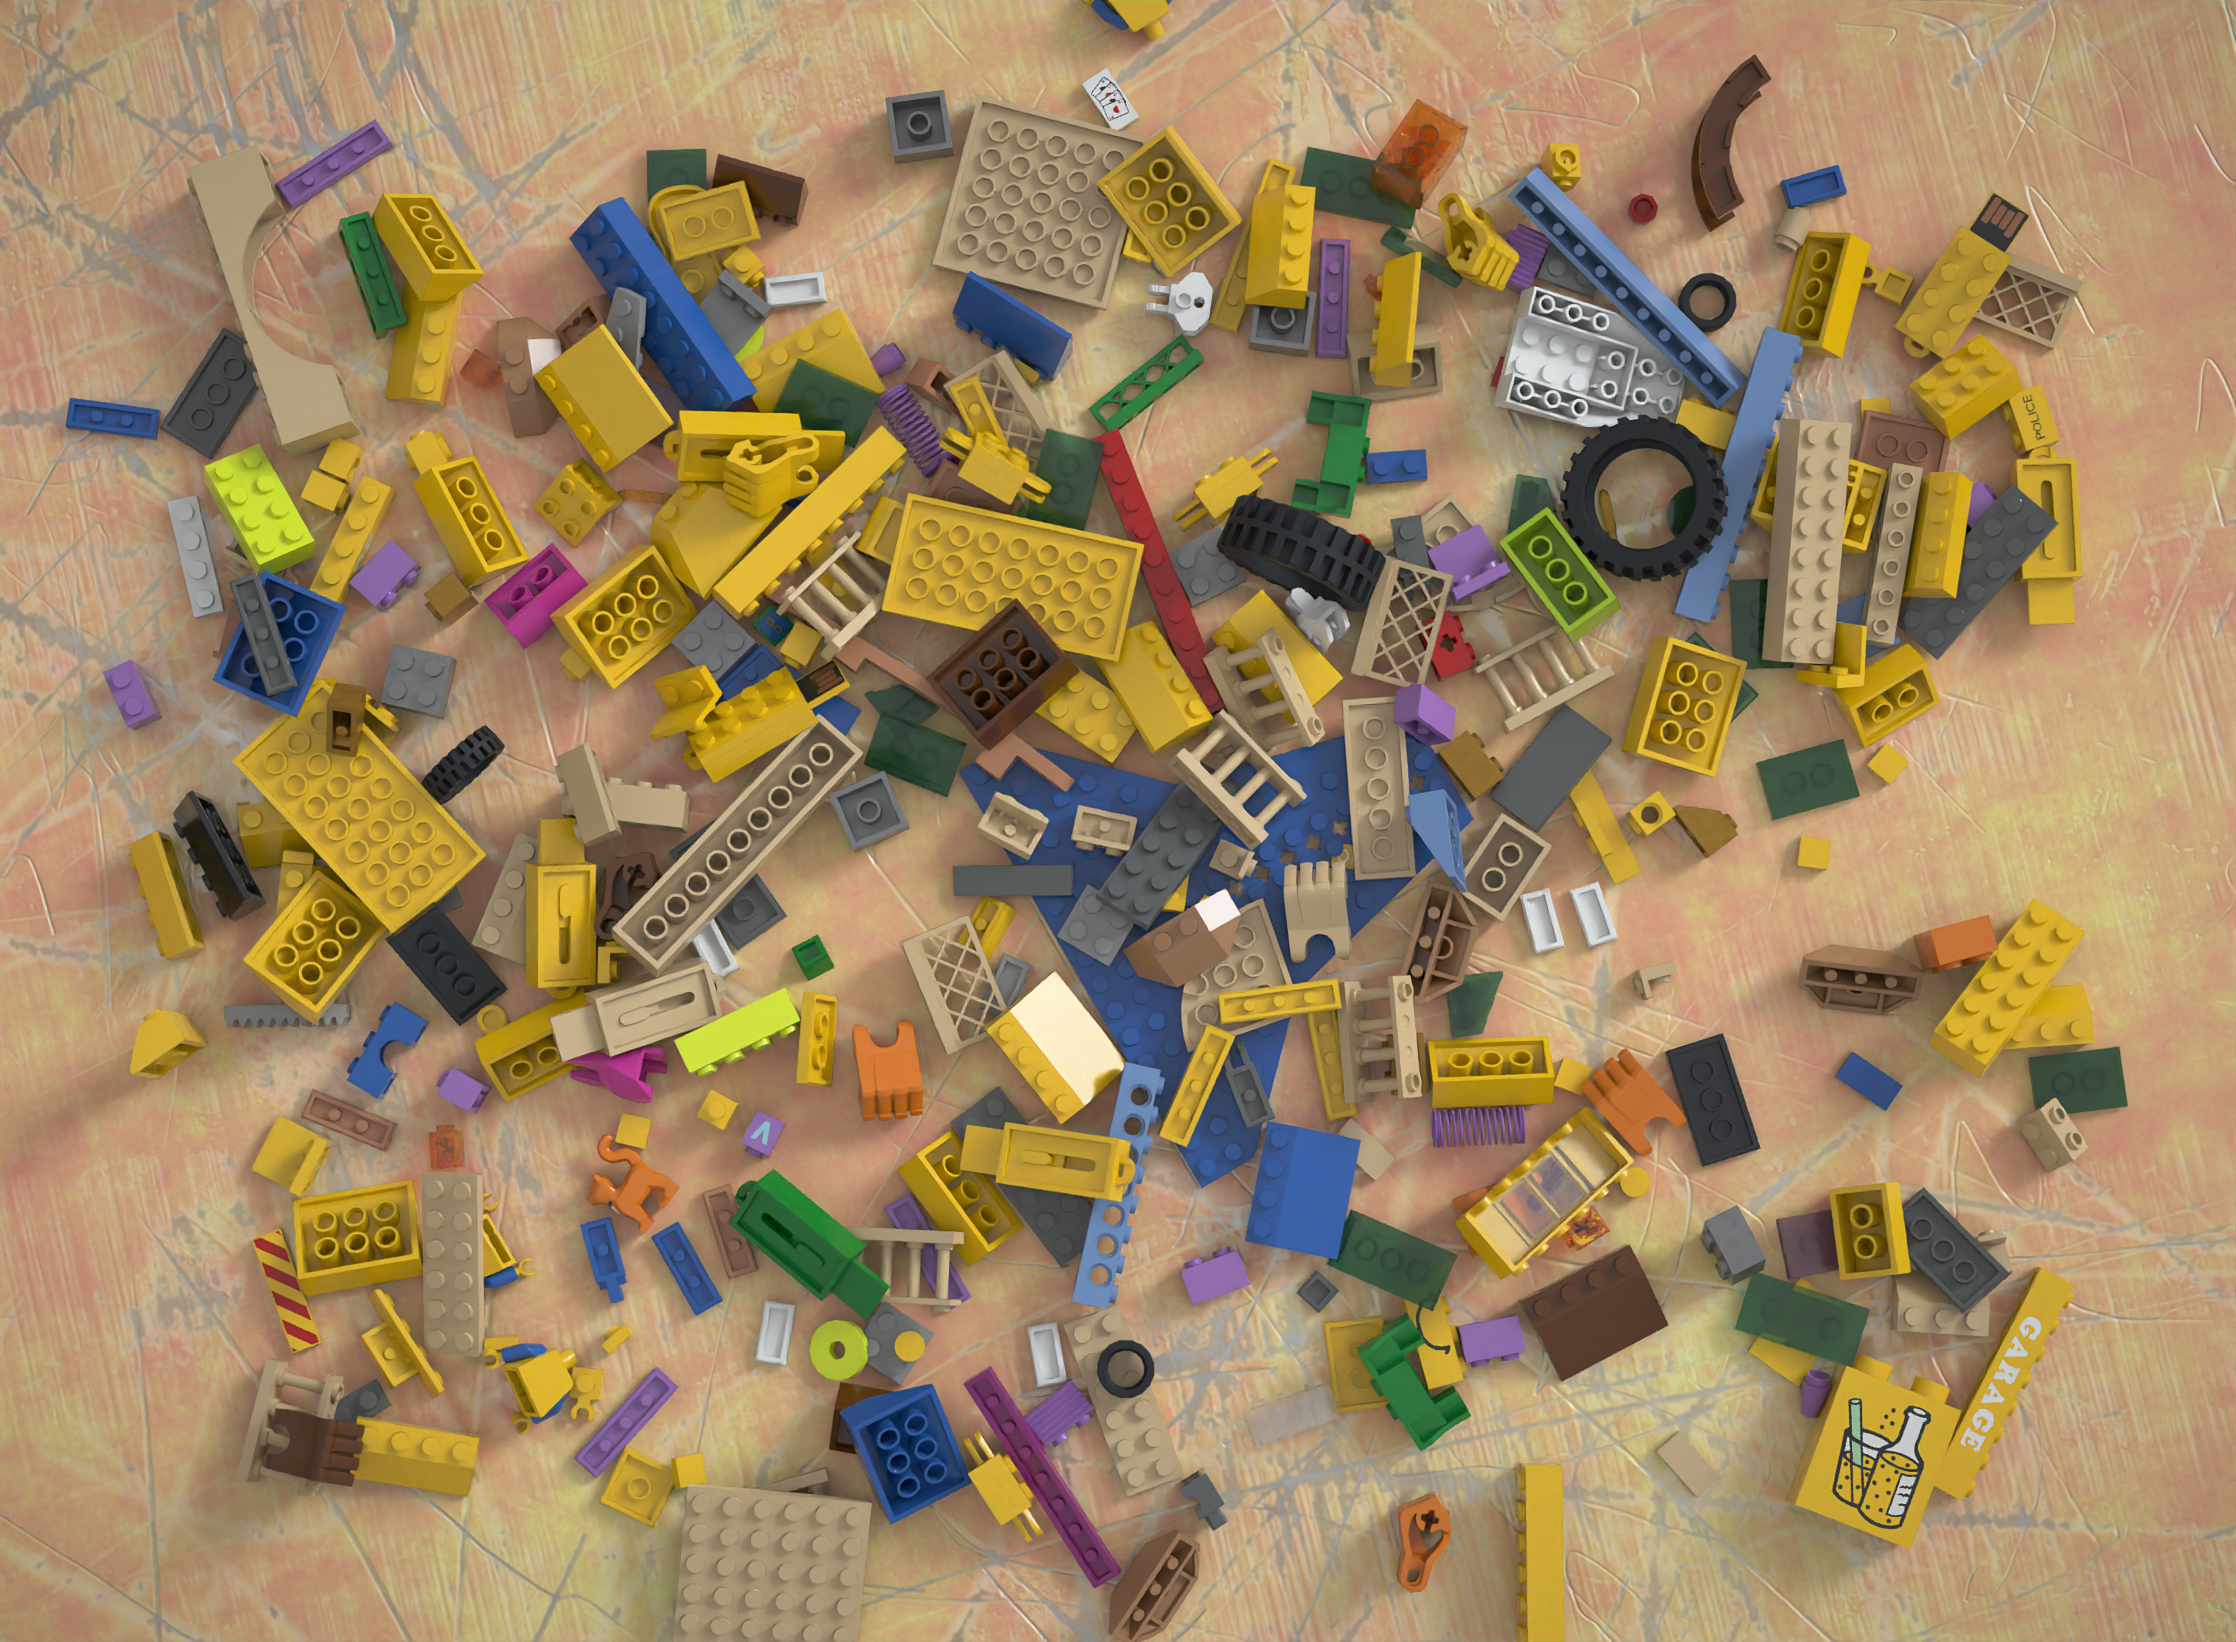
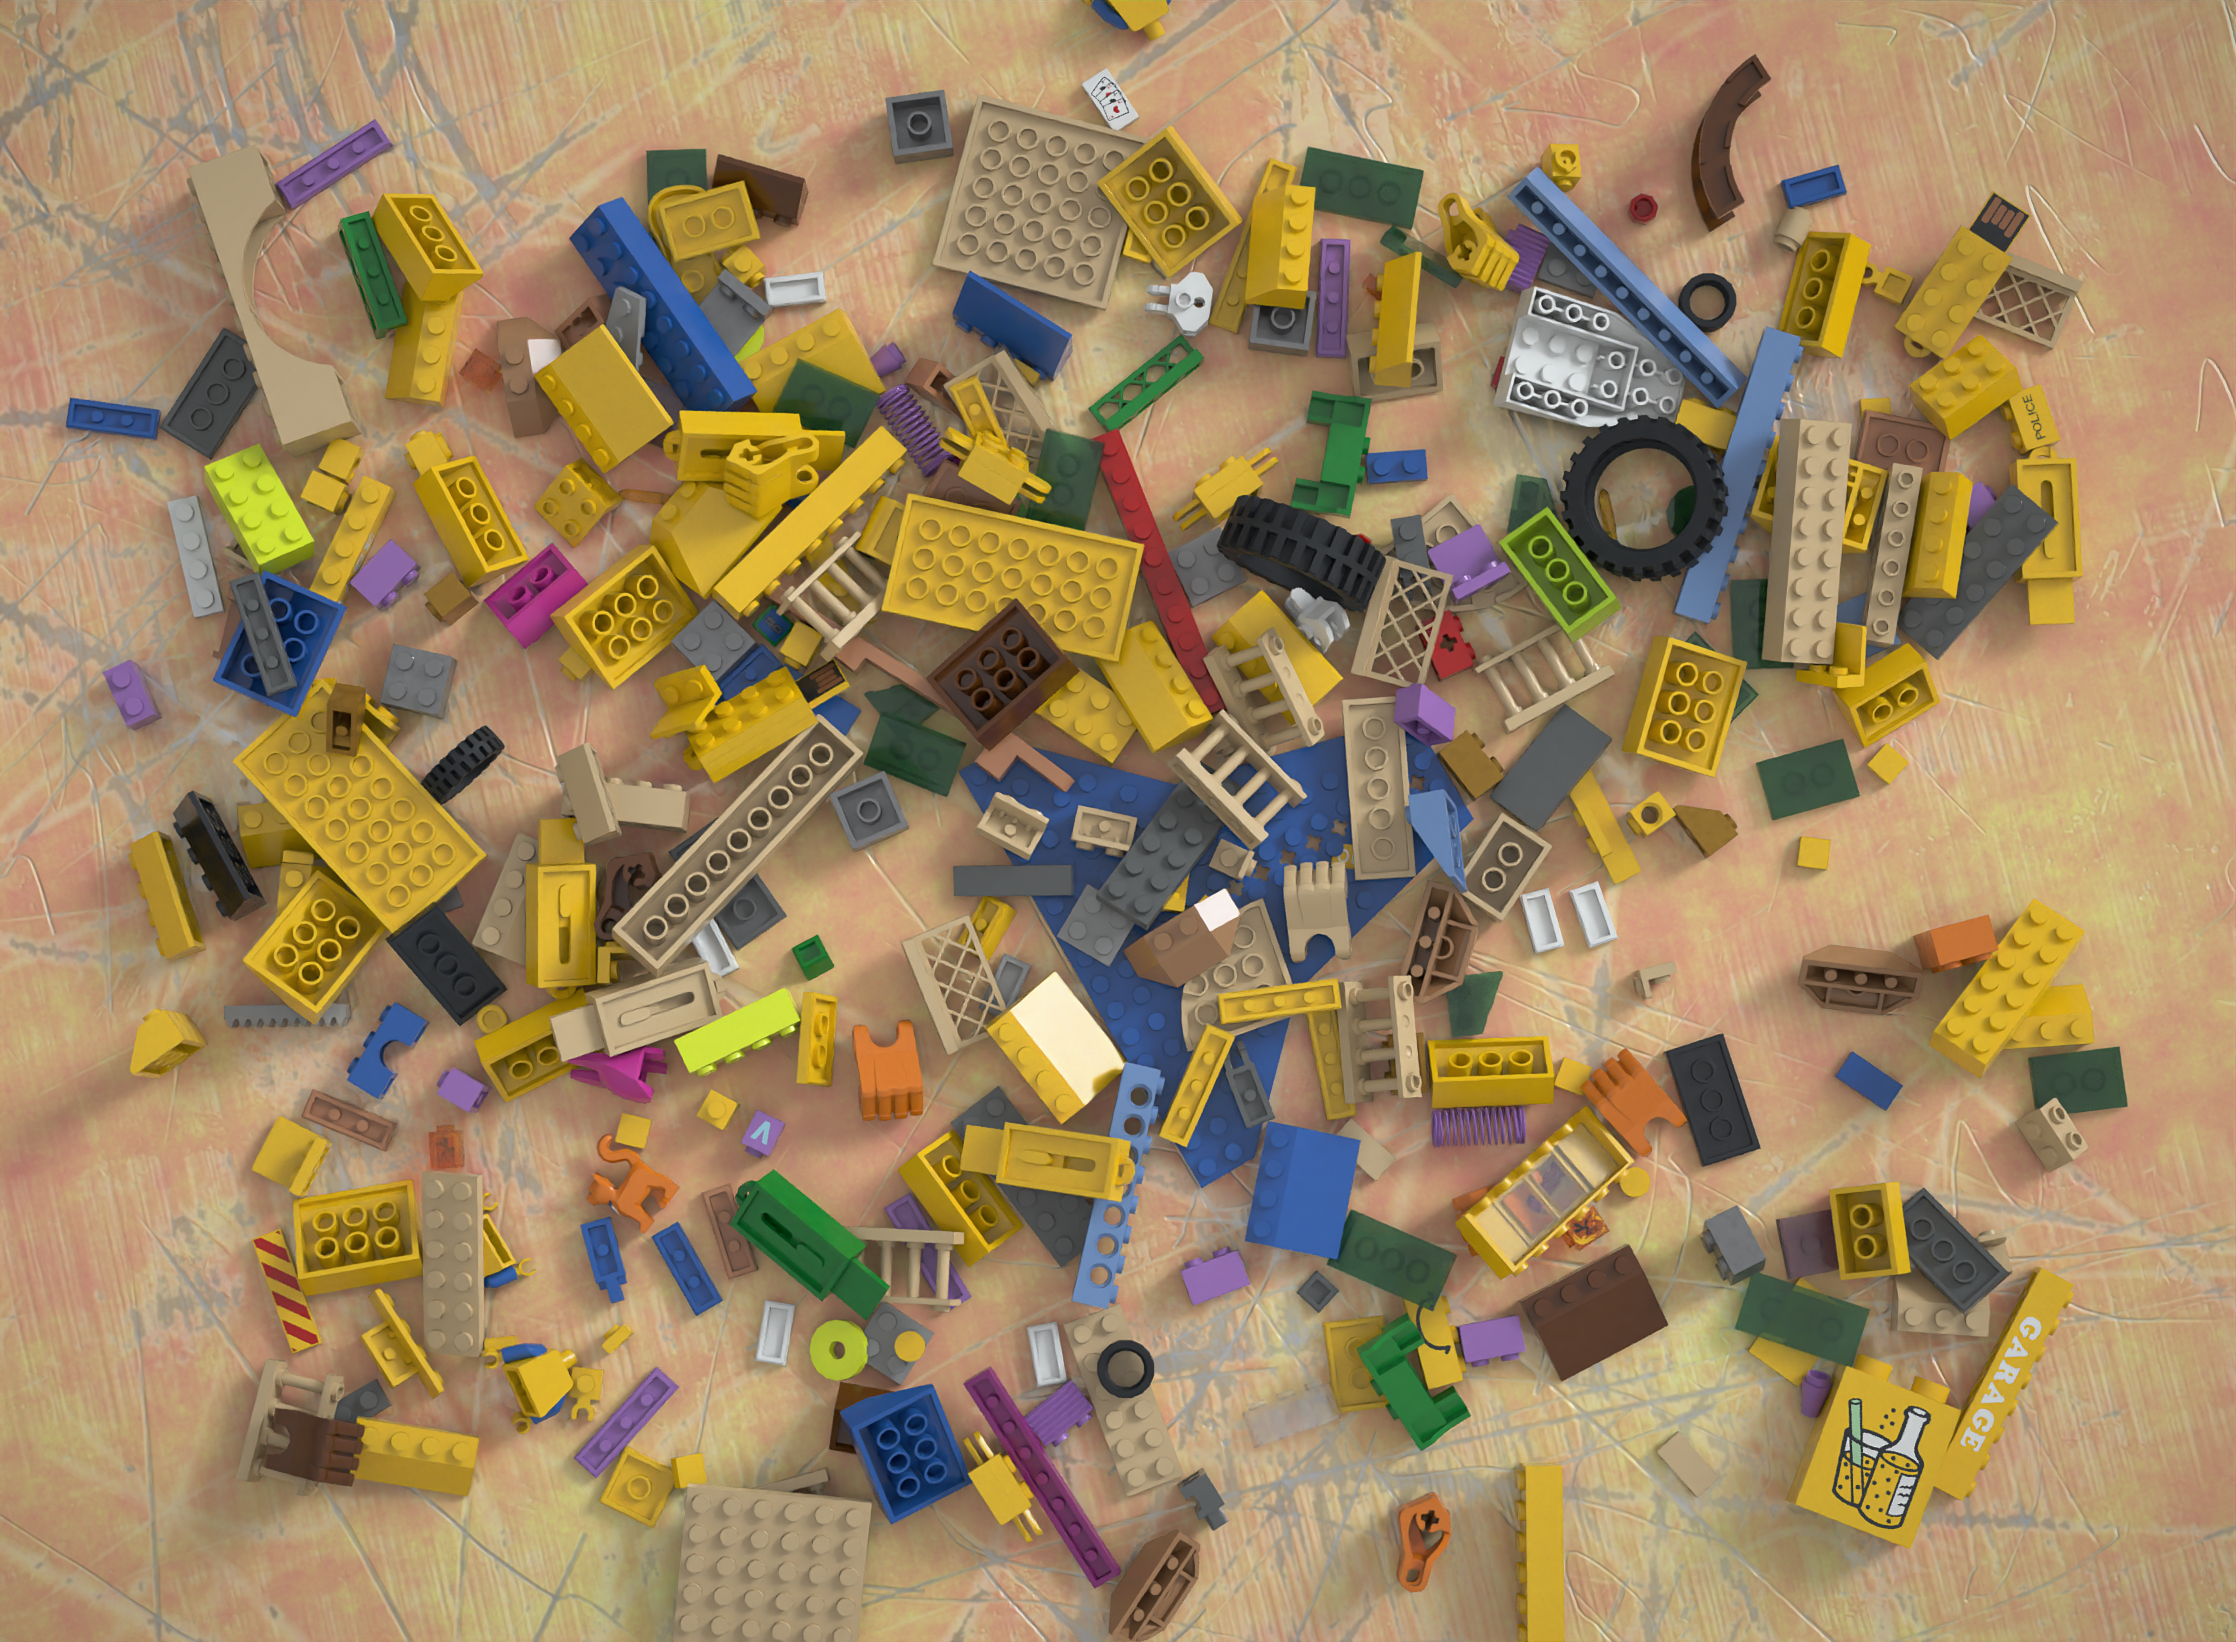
clear orange brick [1369,99,1469,211] -> none

